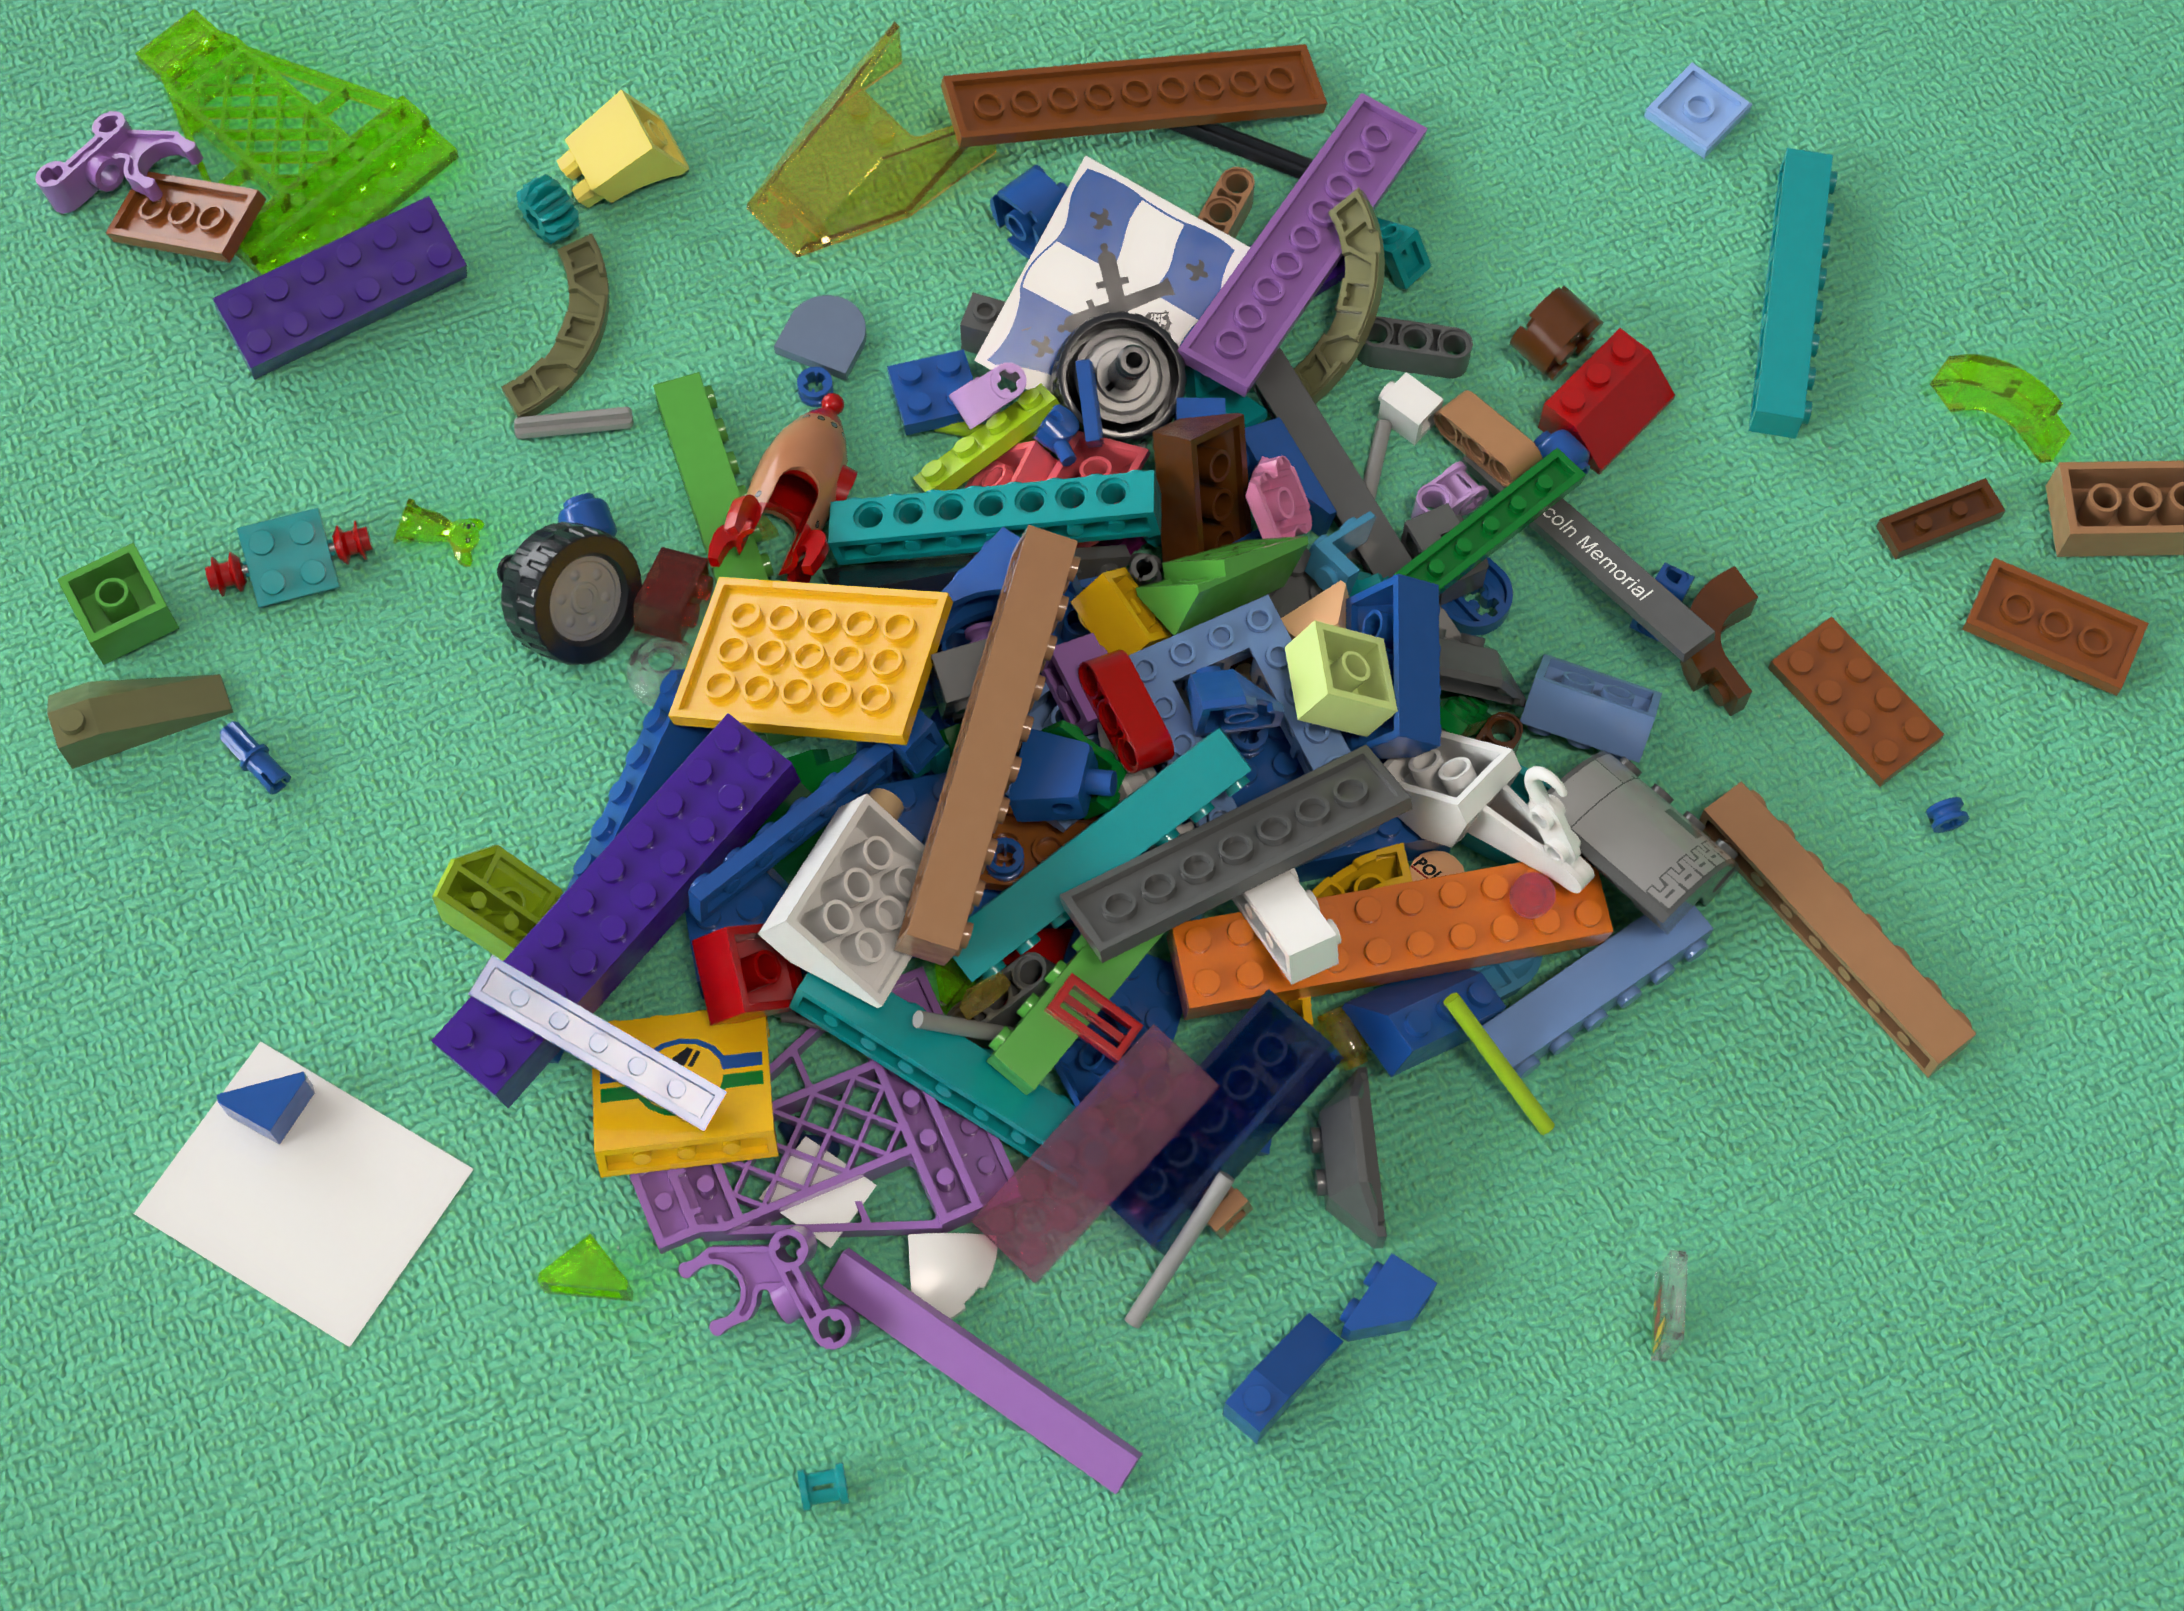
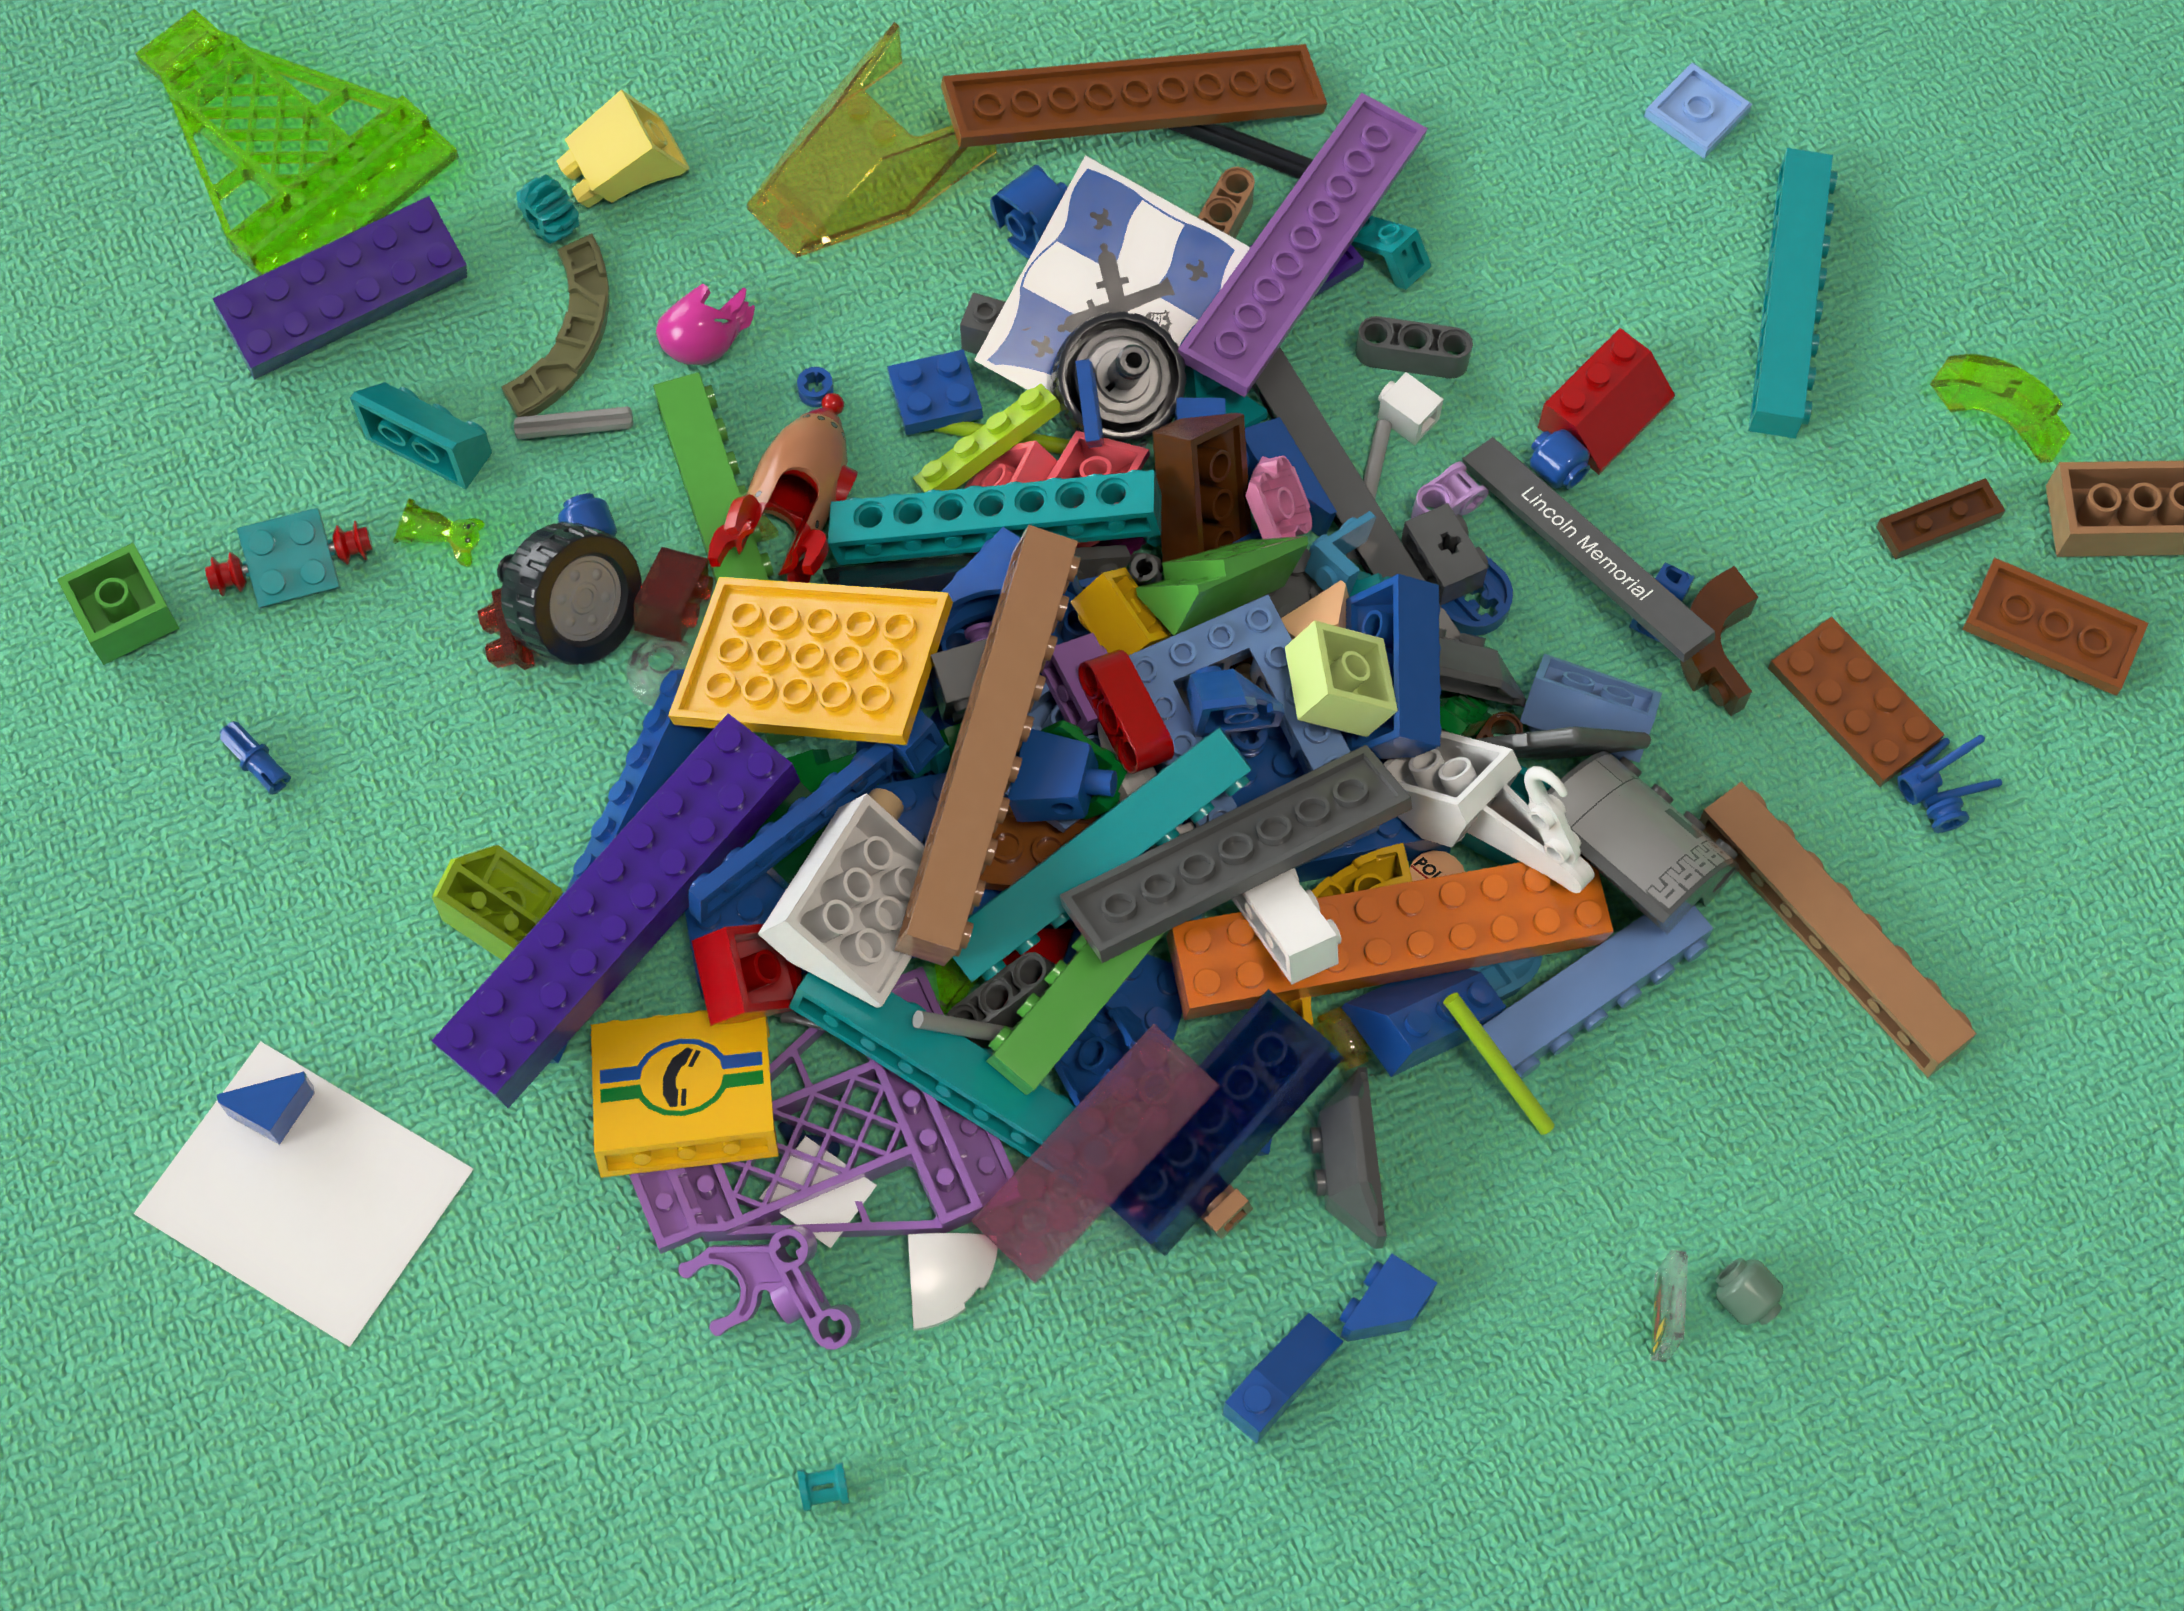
medium lavender piece [35,111,203,213] -> none
olive wedge [47,674,233,769] -> none
dark orange plate [105,171,266,263] -> none
plate [468,955,727,1131] -> none
clear neon green slope [537,1234,634,1302] -> none
sand blue tile [774,295,867,380] -> none
medium lavender tile [822,1248,1143,1494] -> none
lavender piece [949,363,1026,430] -> none
clear yellow tile [959,972,1011,1020] -> none
blue bush [986,837,1024,882] -> none
blue piece [1033,404,1079,466] -> none
red tile [1044,973,1144,1063] -> none
light grey bar [1124,1171,1235,1329] -> none
olive tile [1294,187,1385,404] -> none
green plate [1394,447,1586,595] -> none
medium nougat beam [1433,390,1542,487] -> none
clear pink tile [1509,872,1556,919] -> none
reddish brown brick [1510,285,1604,381] -> none
none -> teal slope [350,382,492,489]
none -> clear red hips [477,587,535,670]
none -> dark pink helmet [656,284,755,365]
none -> dark grey bar [1476,726,1651,760]
none -> sand green head [1716,1257,1783,1325]
none -> blue plant [1897,735,2002,809]

